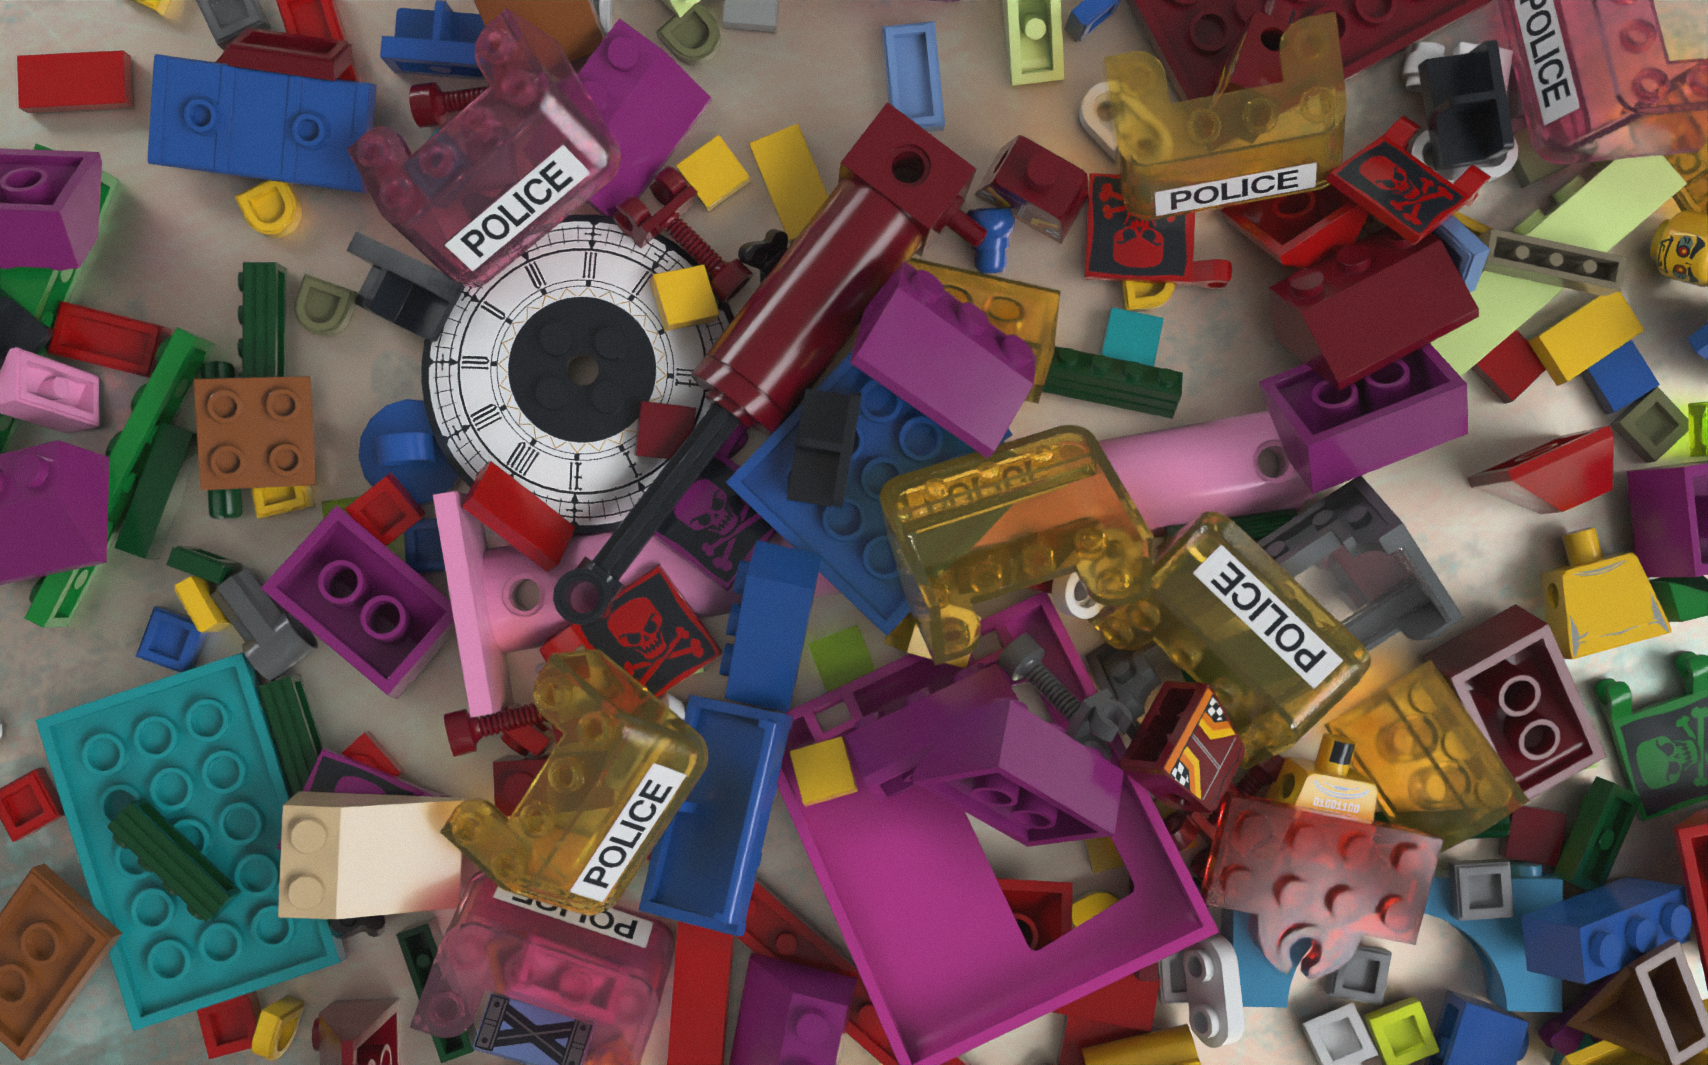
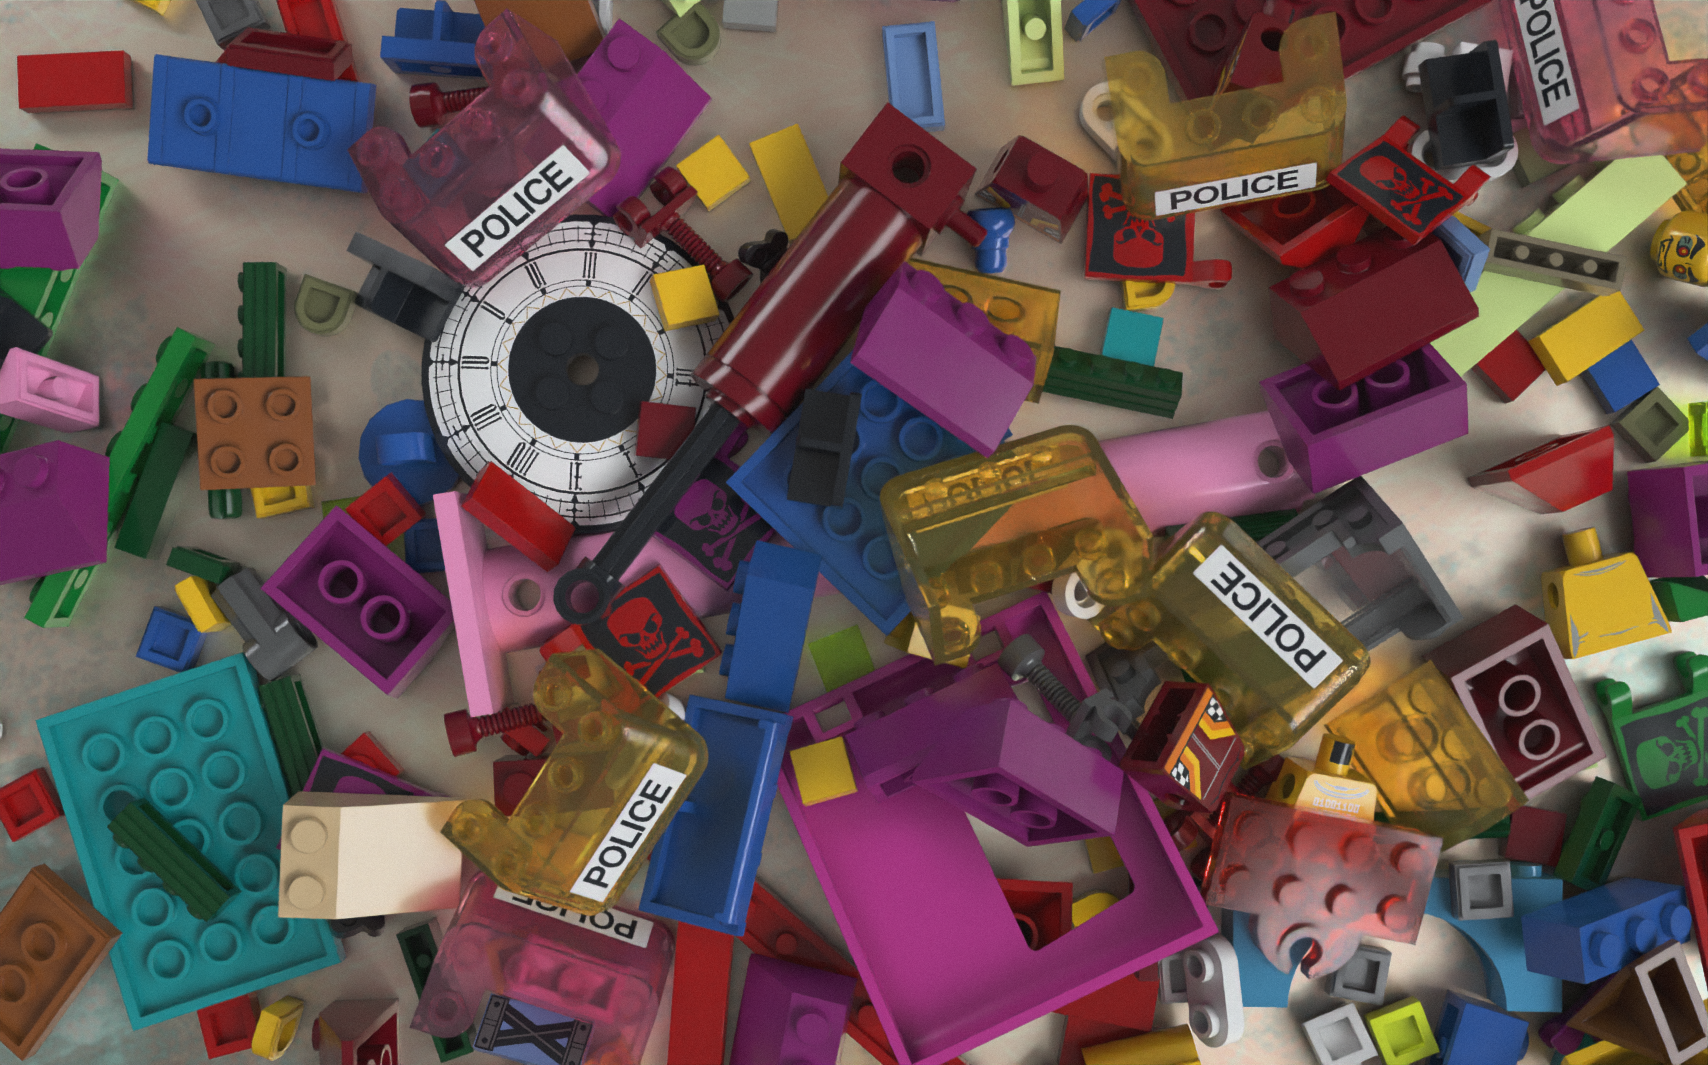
red tile [47,301,171,378] -> none
yellow tile [234,180,302,238] -> none

